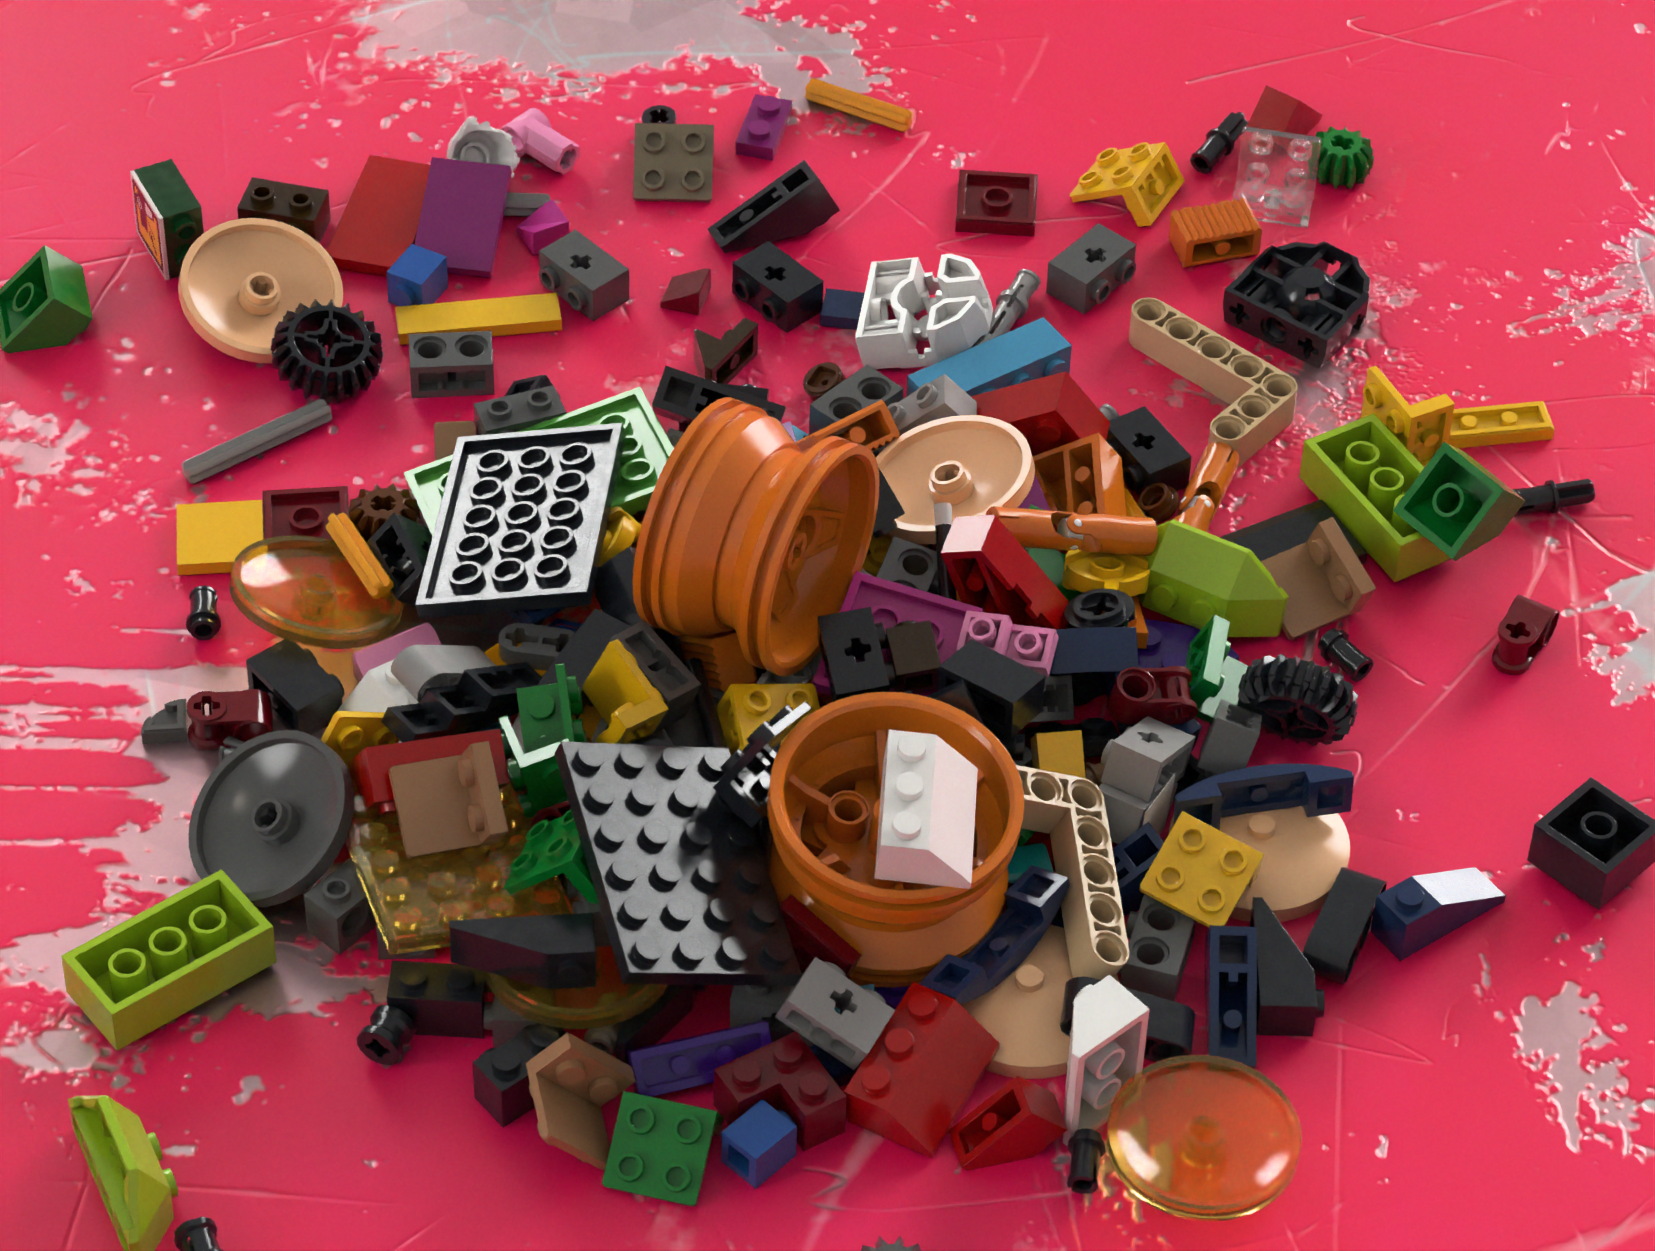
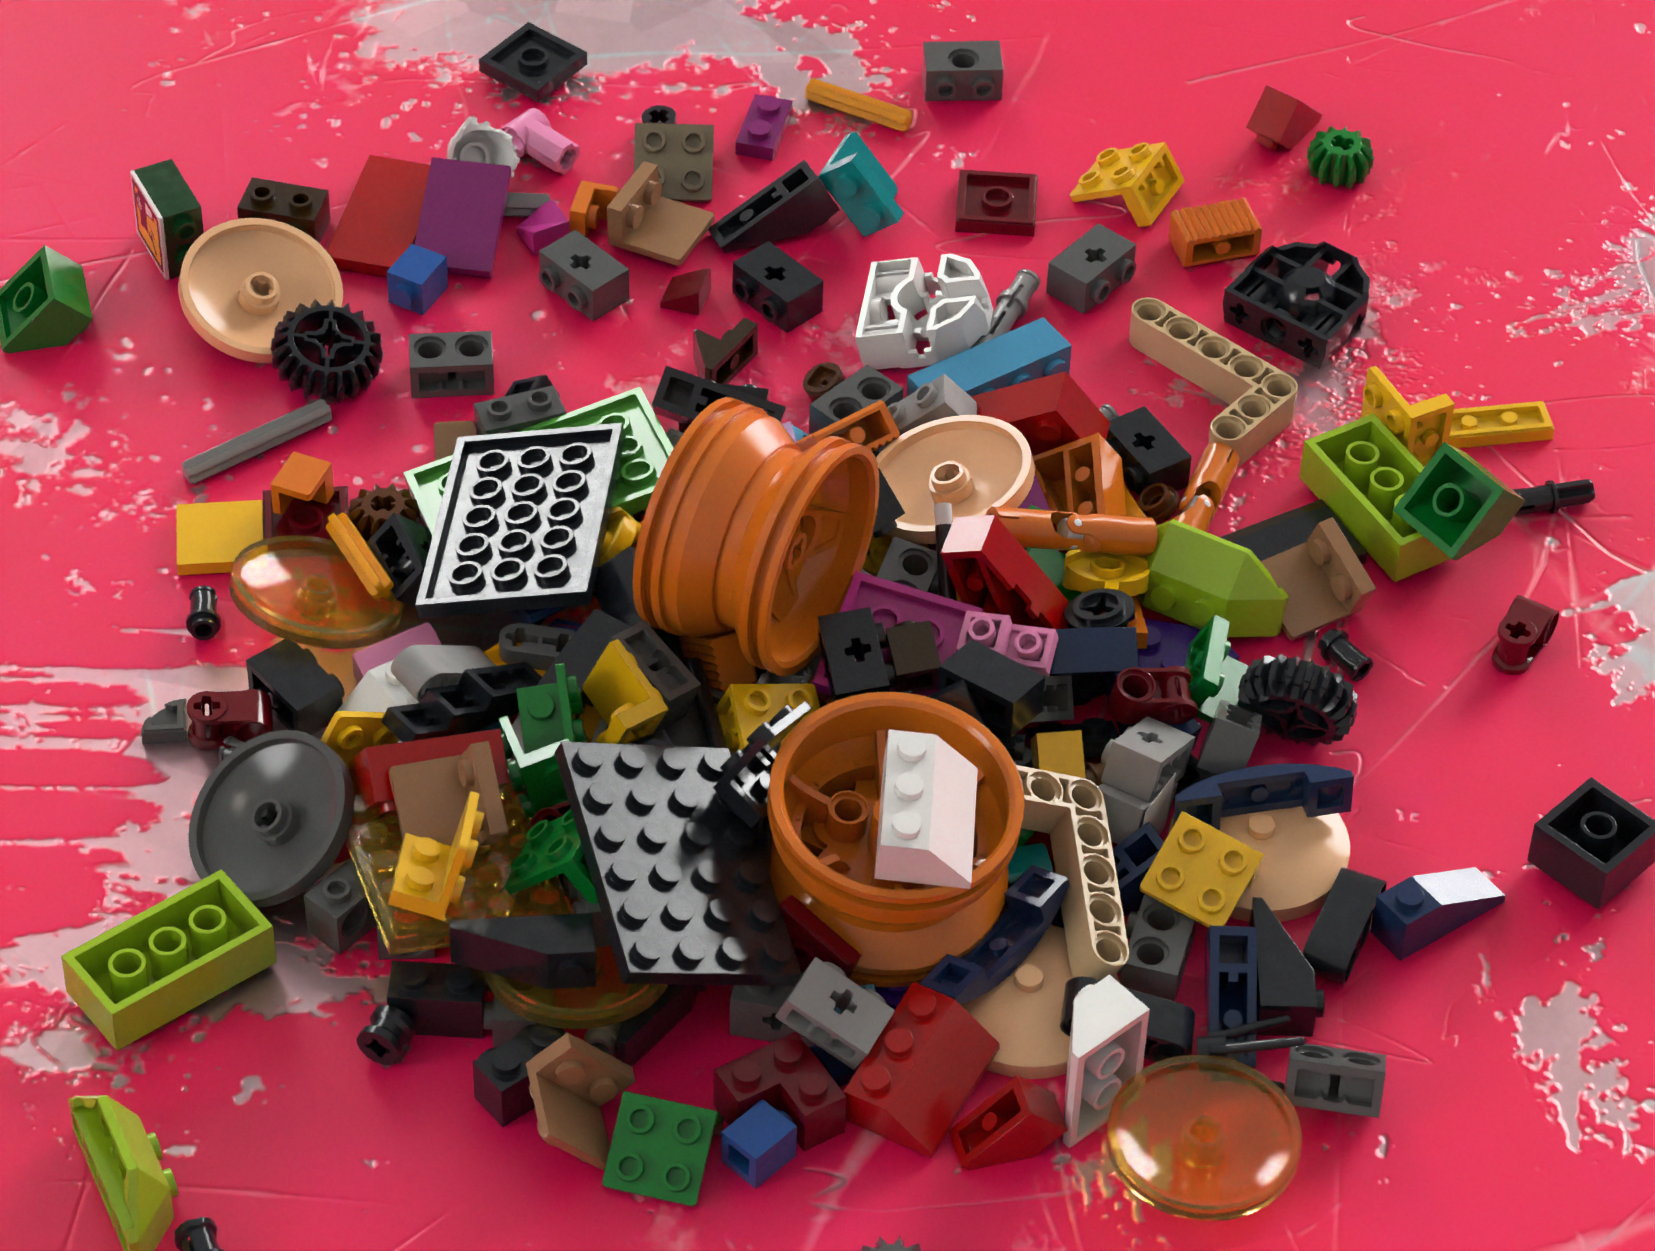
yellow tile [395,293,562,345] -> none
dark purple plate [626,1020,772,1097] -> none
dark blue tile [820,288,865,330] -> none
black pin [1067,1128,1106,1194] -> none
black axle [1190,112,1248,174] -> none
clear bracket [1232,126,1322,228] -> none
none -> orange panel [270,451,334,515]
none -> yellow bracket [388,791,484,920]
none -> black plate [479,22,587,102]
none -> orange bracket [569,180,620,238]
none -> medium nougat bracket [607,161,714,266]
none -> teal bracket [817,132,904,237]
none -> dark grey brick [922,41,1003,101]
none -> black plant [1197,1014,1306,1091]
none -> dark grey brick [1283,1043,1386,1118]

